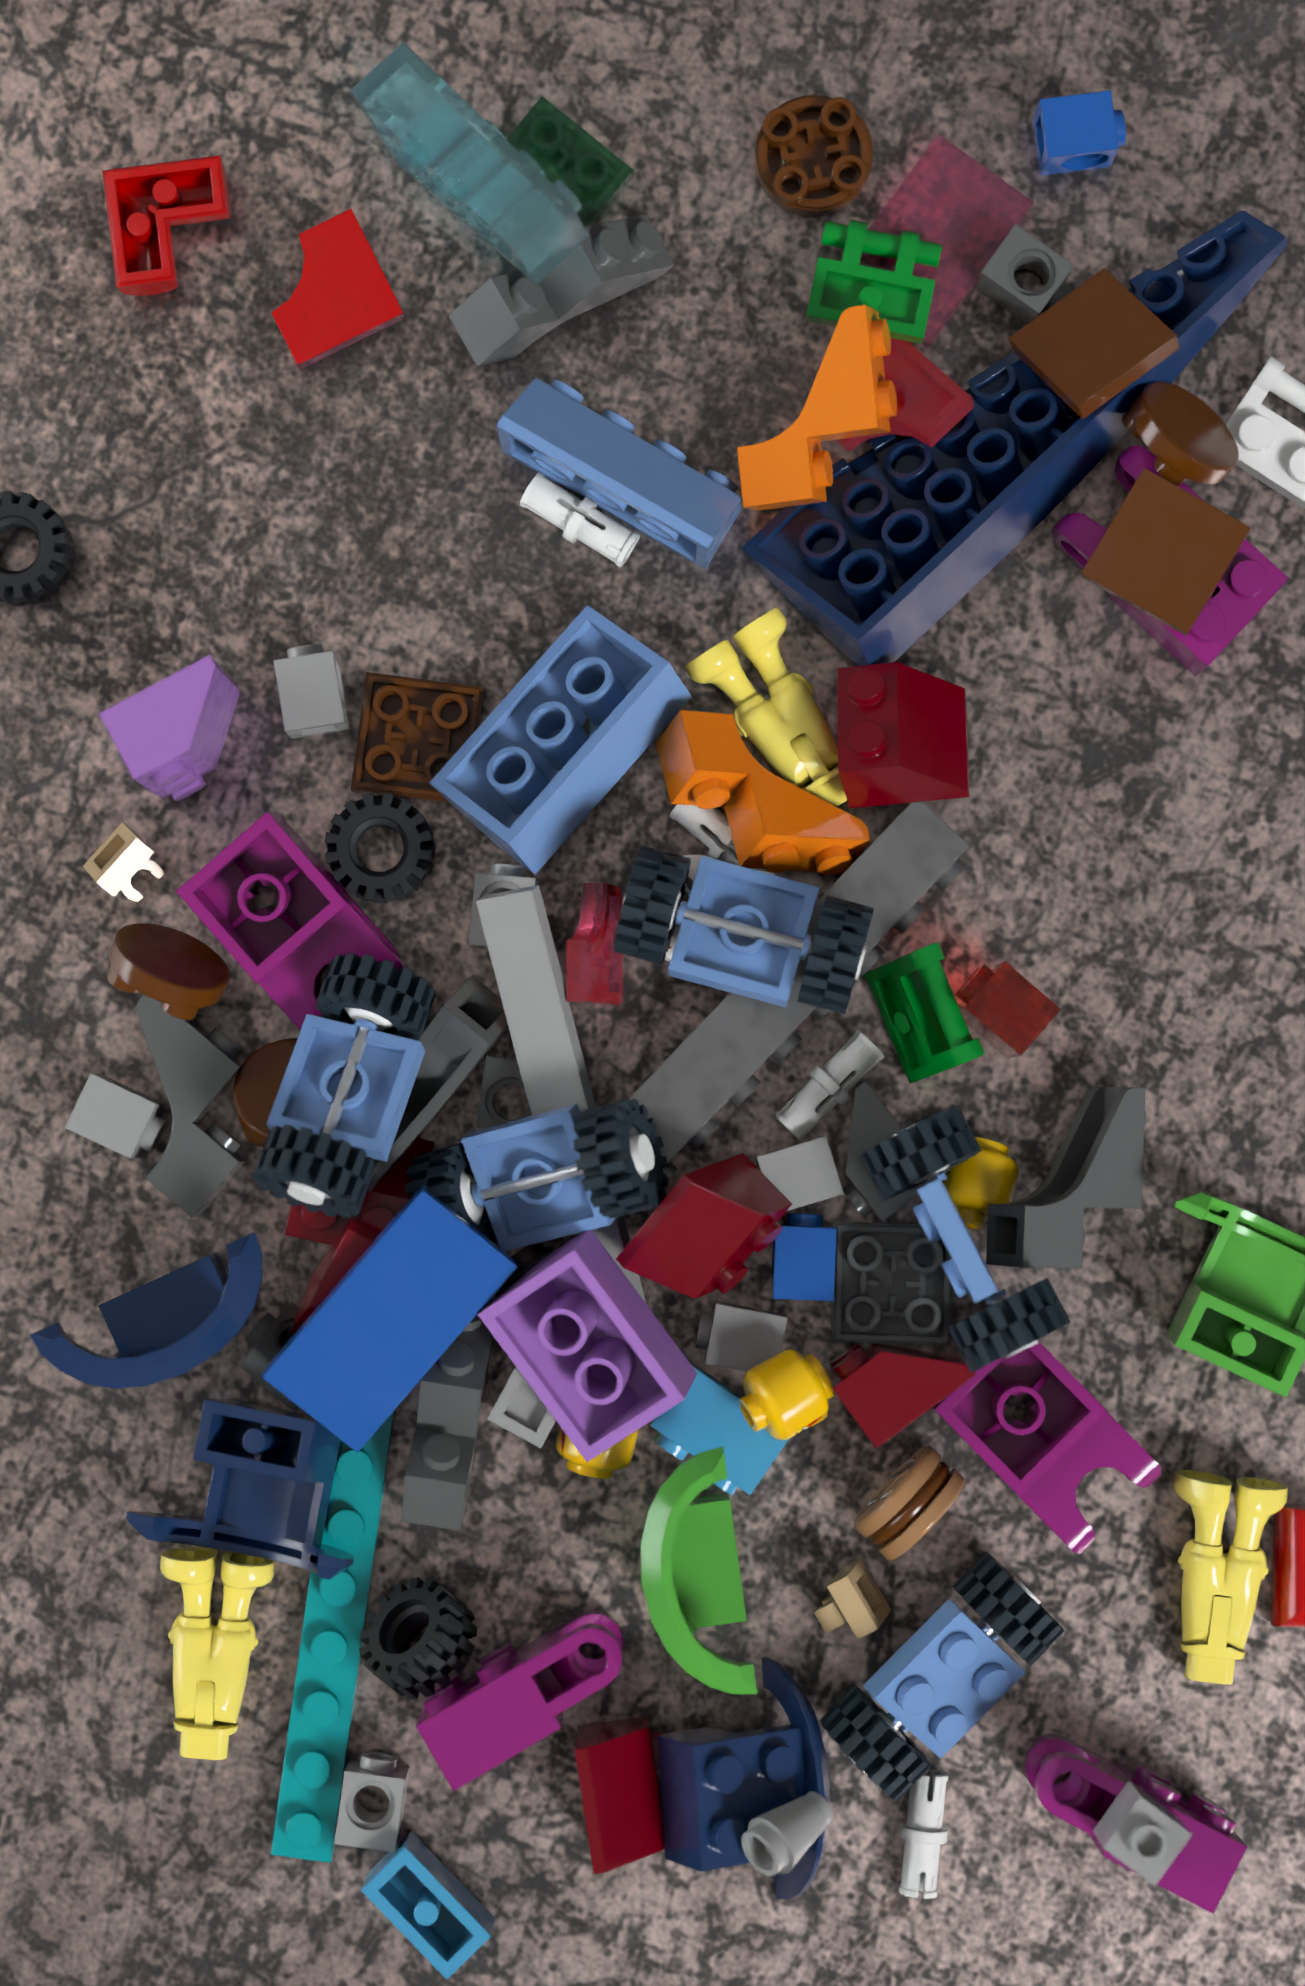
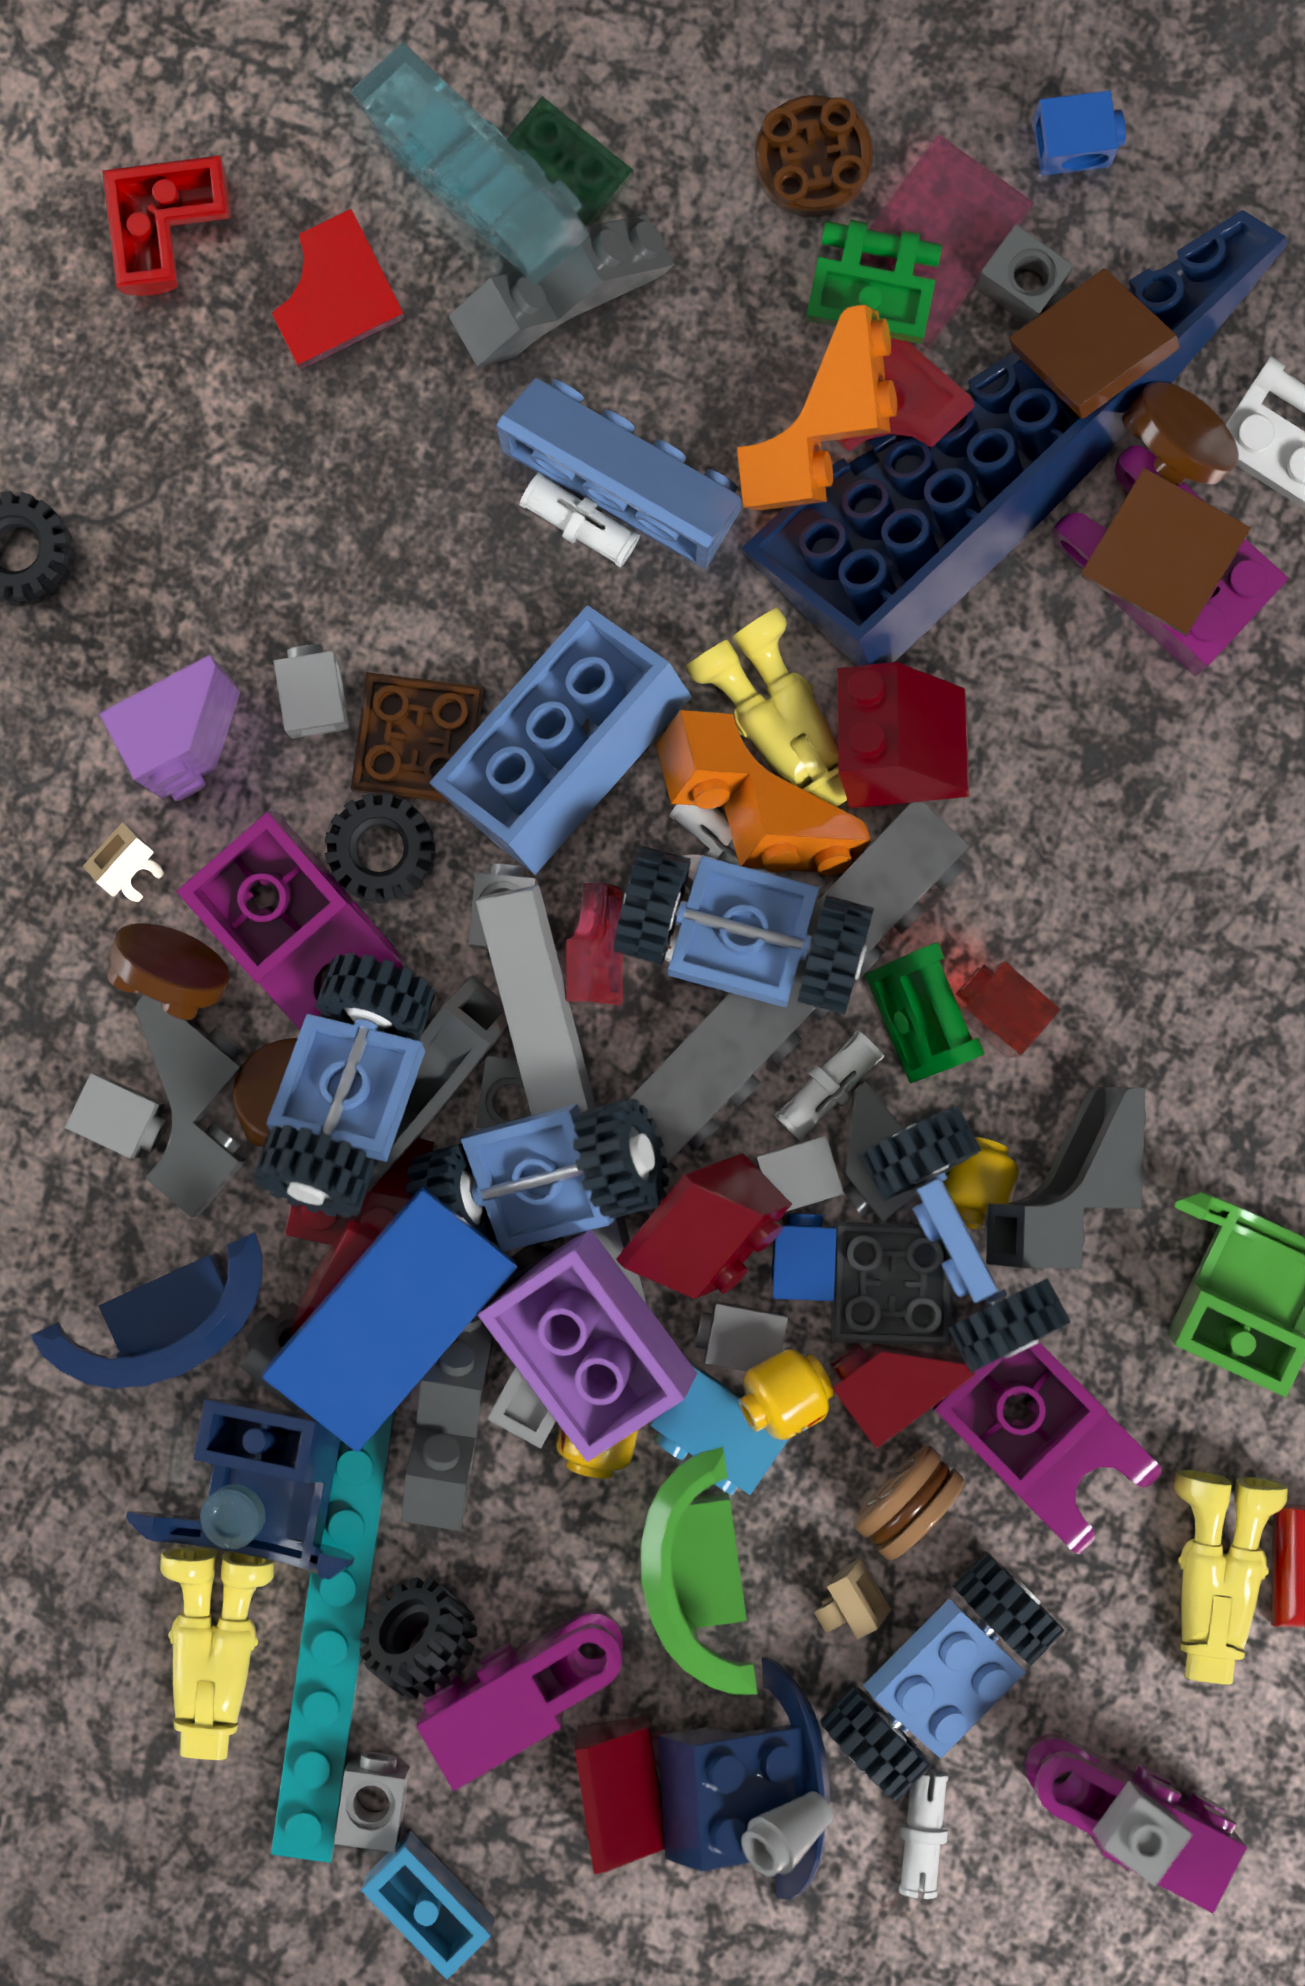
none -> clear light blue tile [200,1484,265,1549]

